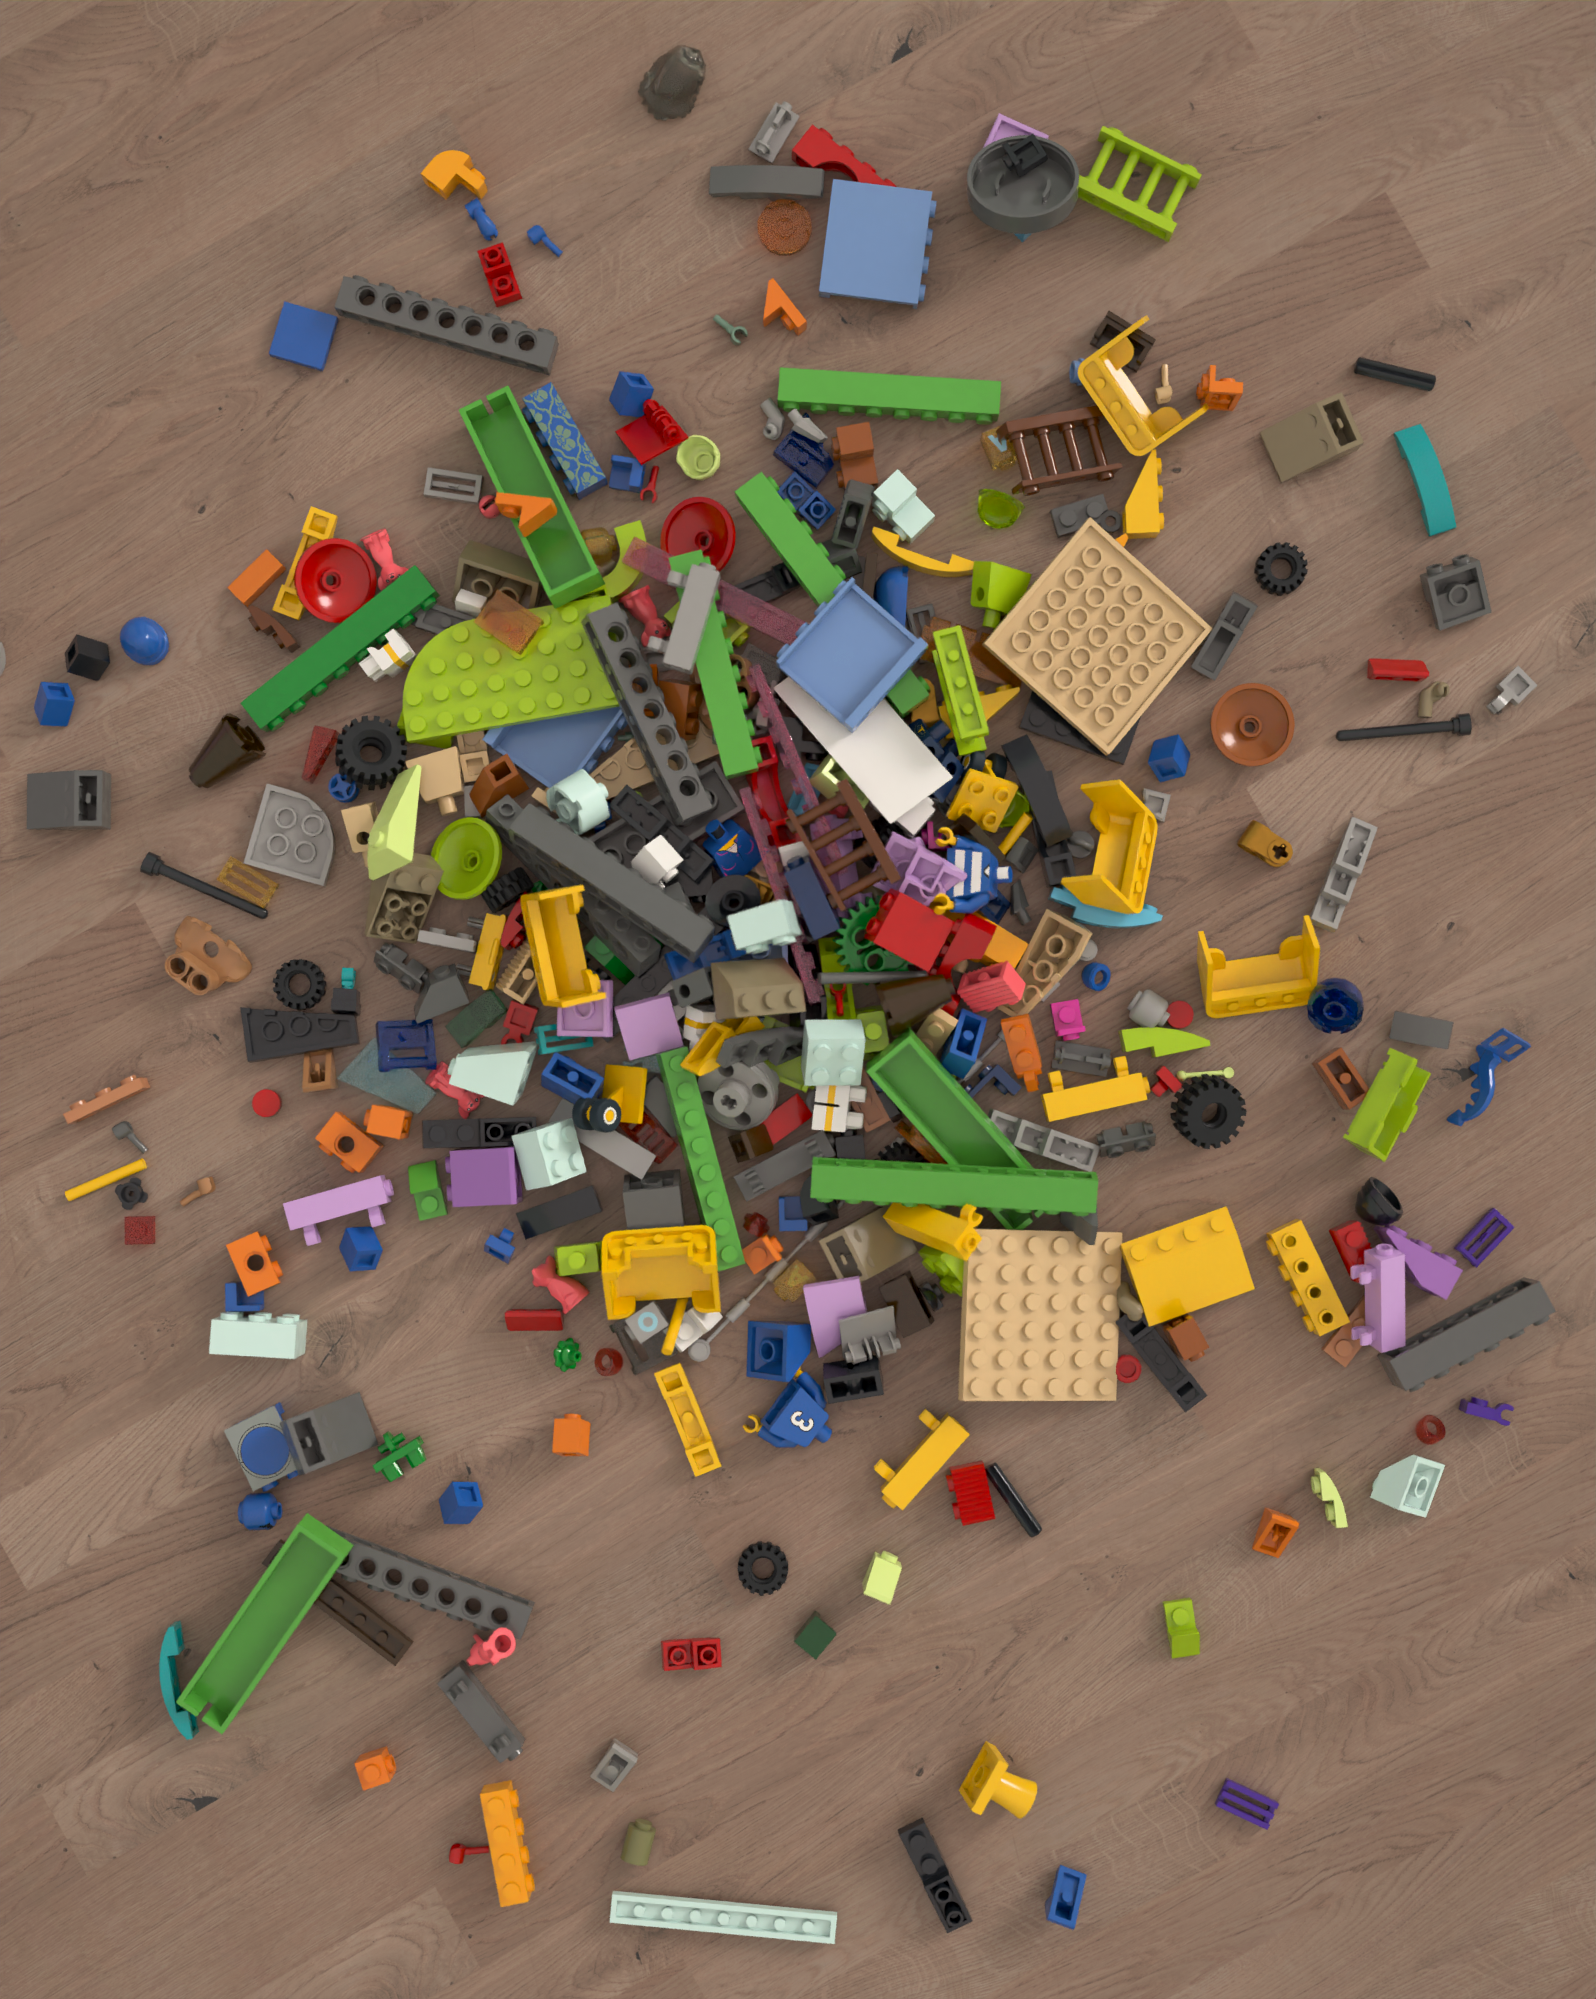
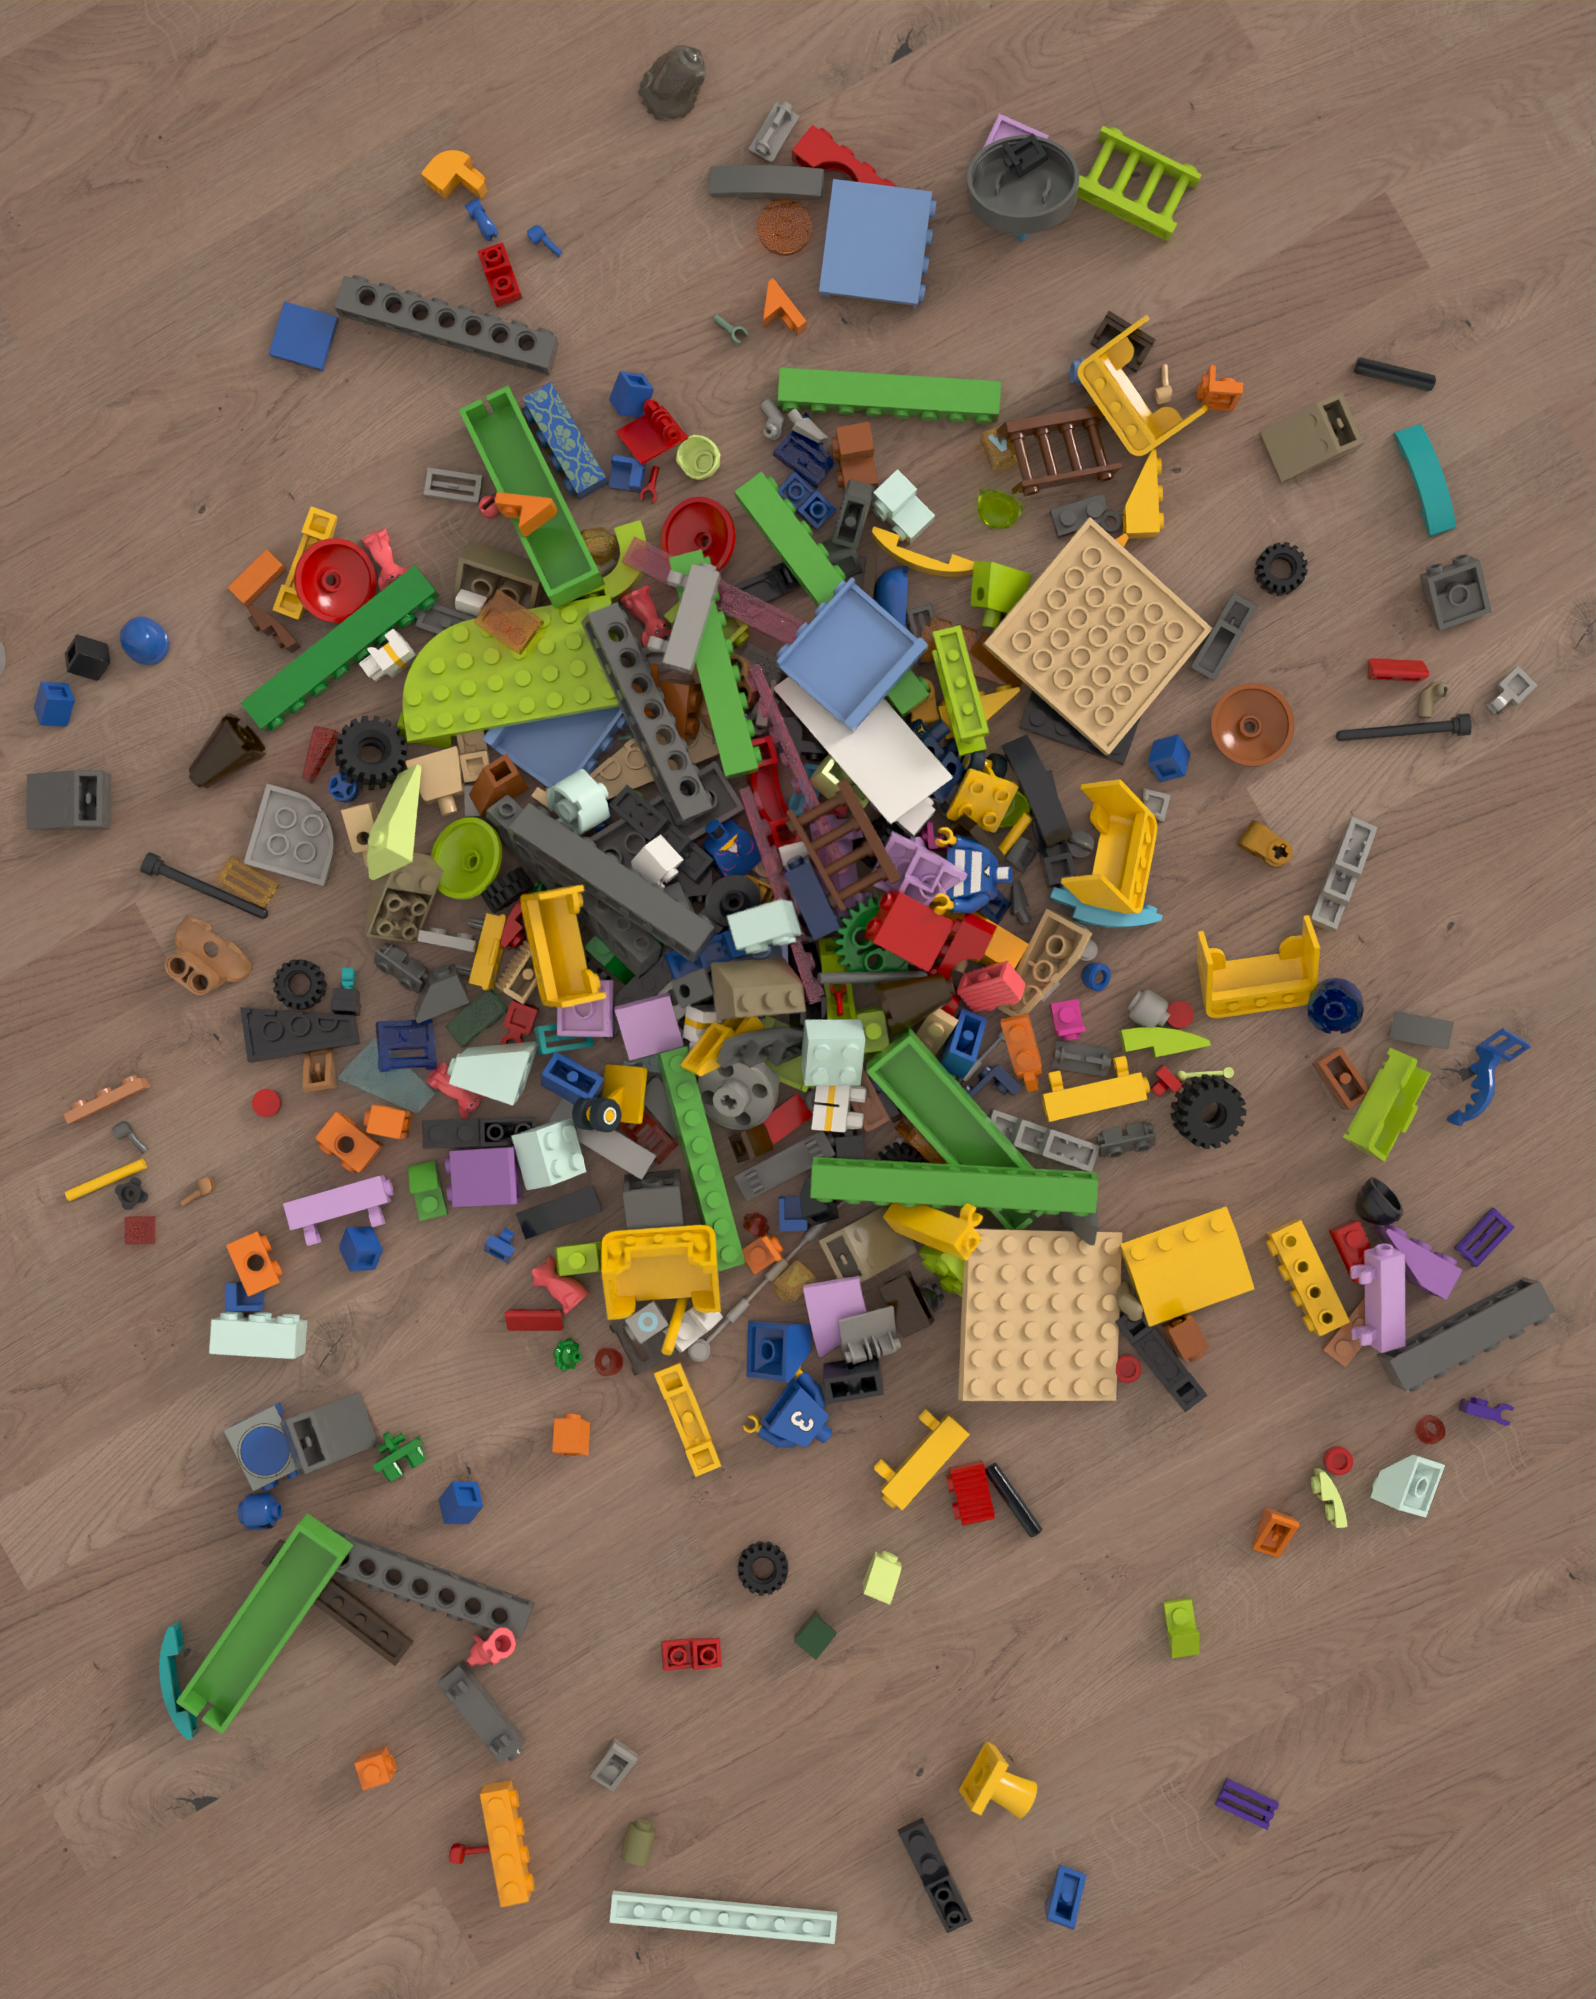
none -> red tile [1323,1446,1353,1475]

